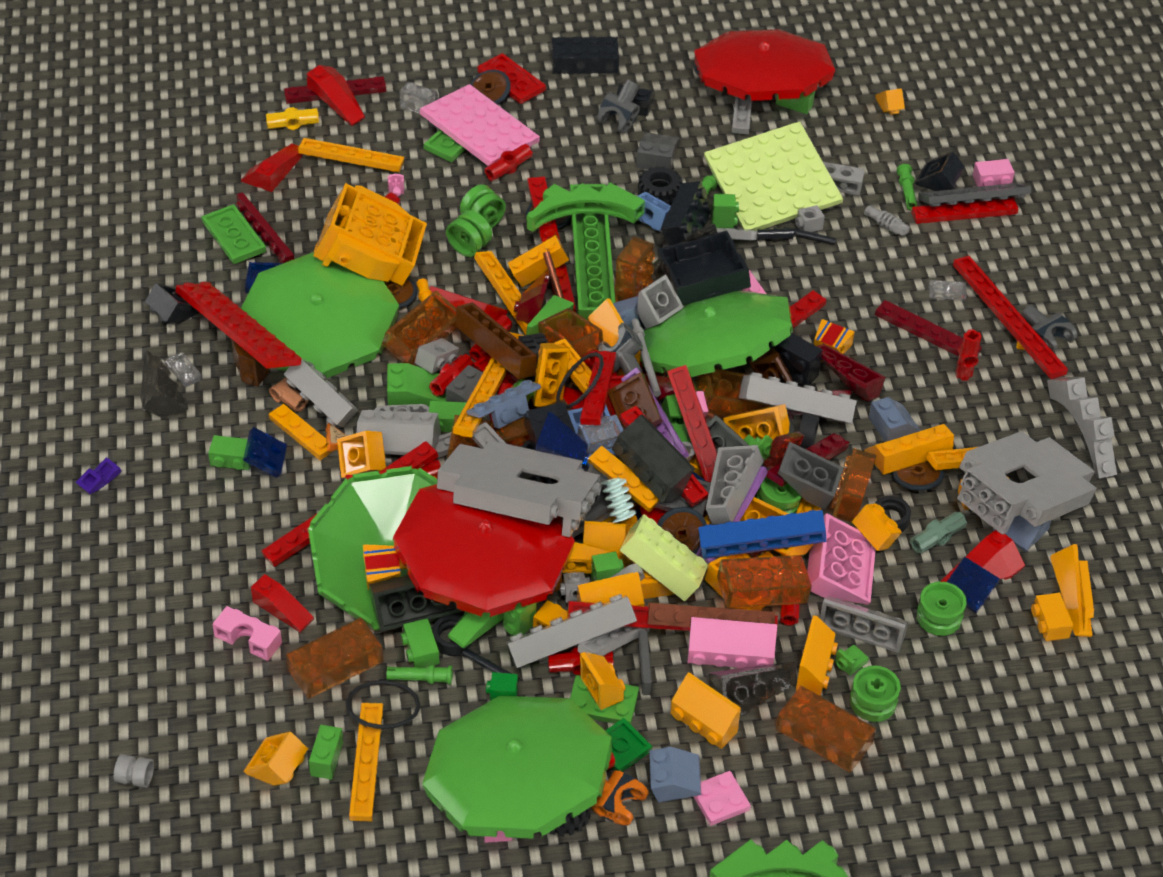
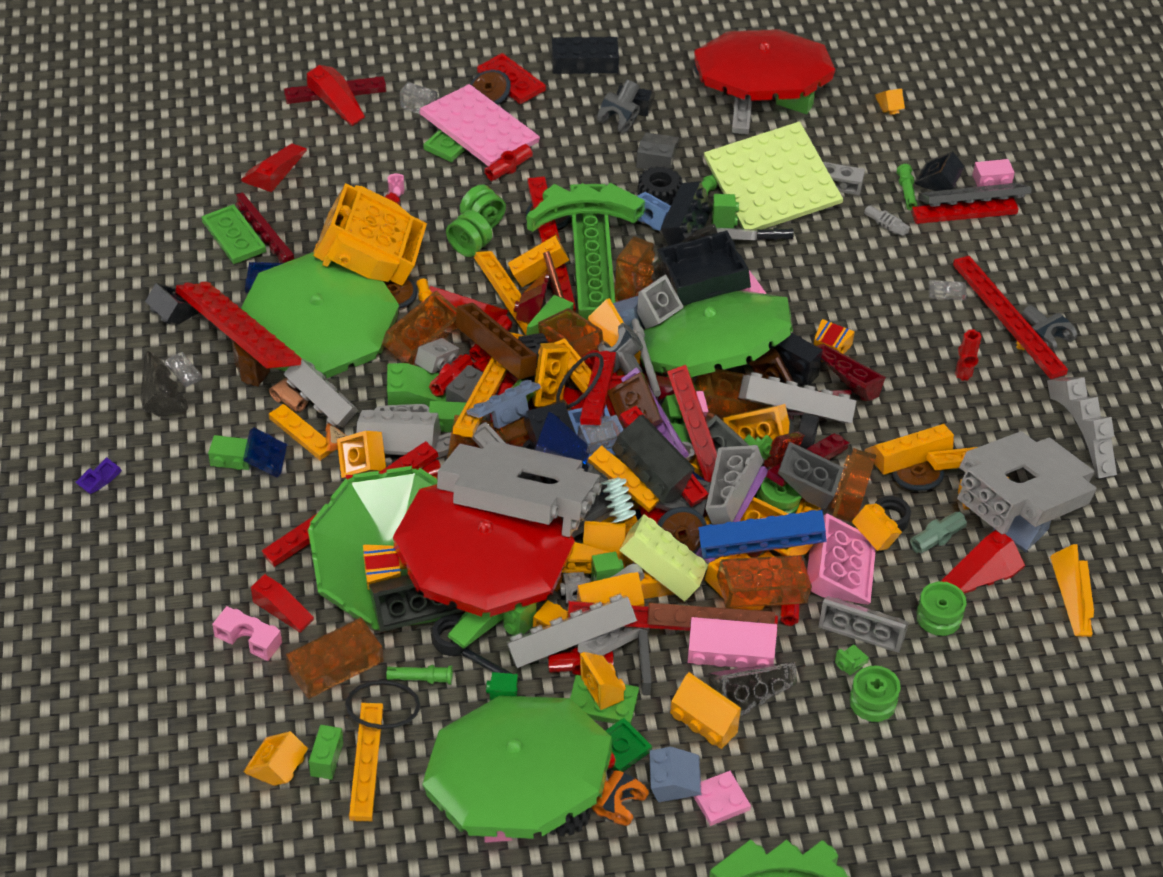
light grey wheel [114,754,154,788] -> none
yellow piece [266,107,319,130] -> none
light orange plate [299,138,404,172] -> none
bright green brick [400,618,439,668] -> none
clear orange brick [776,686,876,773] -> none
black bar [783,226,836,245] -> none
red plate [790,290,827,328] -> none
light grey brick [795,205,825,232] -> none
light orange slope [796,615,838,696] -> none
sand blue slope [869,397,921,442] -> none
dark red plate [875,300,982,357] -> none
clear blue plate [947,556,1000,613] -> none
light orange brick [1031,593,1073,641] -> none

